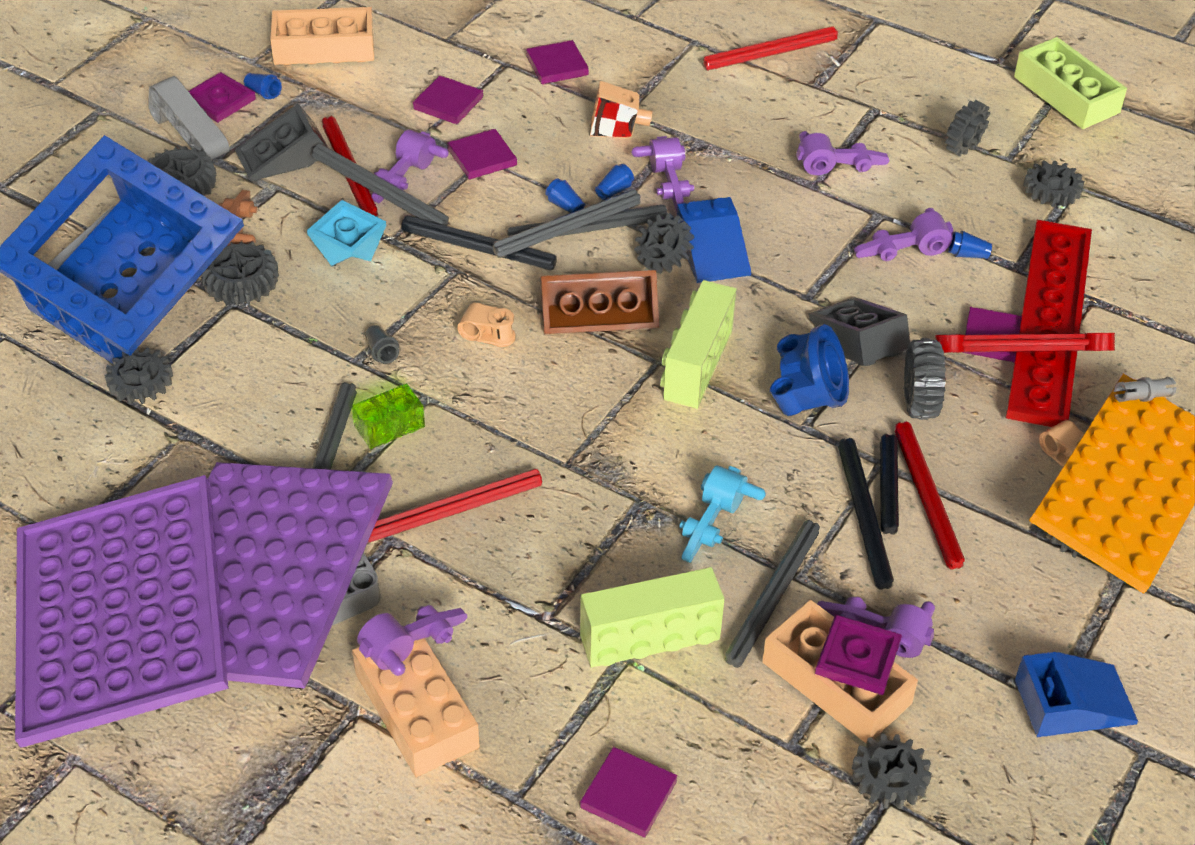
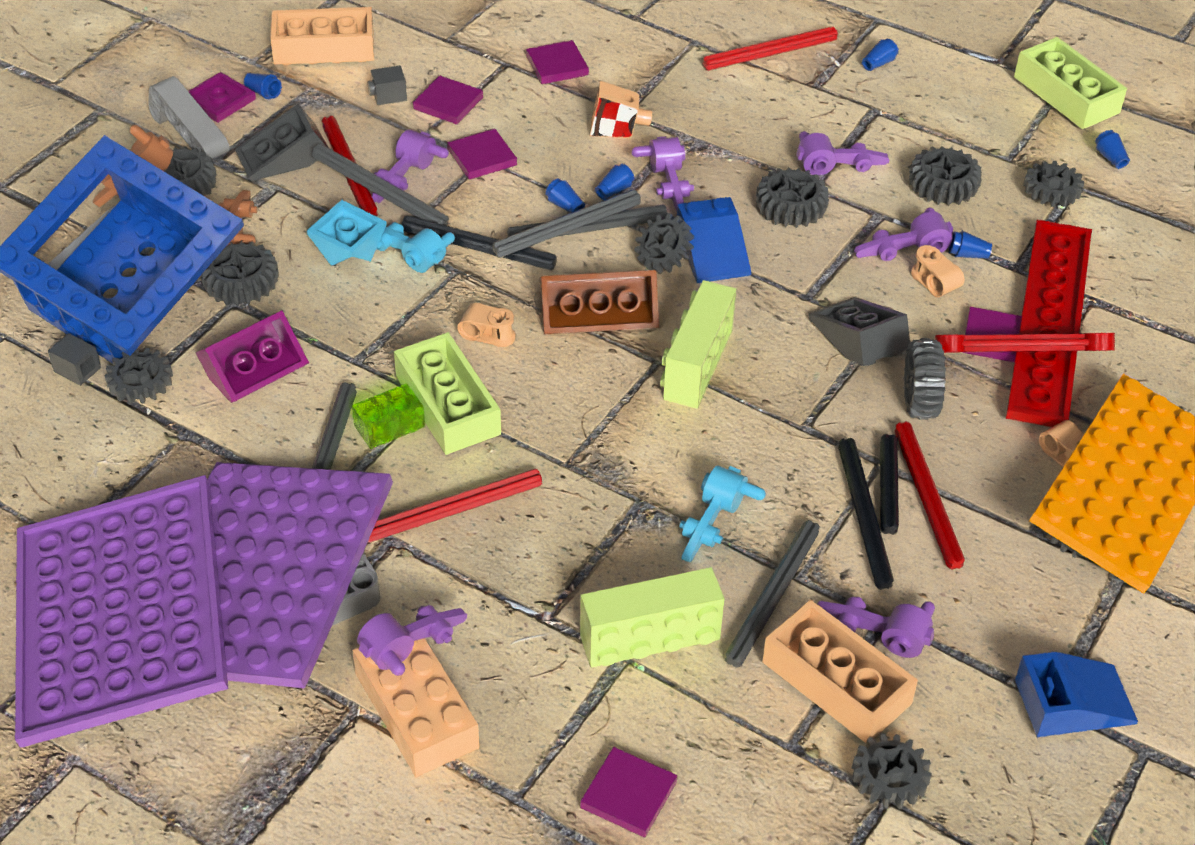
dark grey cone [366,325,399,364] -> none
blue piece [770,324,849,416] -> none
magenta tile [815,614,902,695] -> none
dark grey gear [945,99,991,156] -> none
light grey pin [1114,377,1176,402] -> none
none -> dark grey brick [48,334,101,386]
none -> nougat piece [93,125,173,207]
none -> magenta slope [196,310,309,403]
none -> dark grey brick [367,65,407,105]
none -> medium azure piece [376,222,455,273]
none -> yellowish green brick [394,332,501,455]
none -> dark grey gear [756,167,829,228]
none -> blue cone [862,39,899,71]
none -> dark grey gear [909,146,982,206]
none -> light nougat piece [911,245,965,297]
none -> blue cone [1095,130,1130,169]

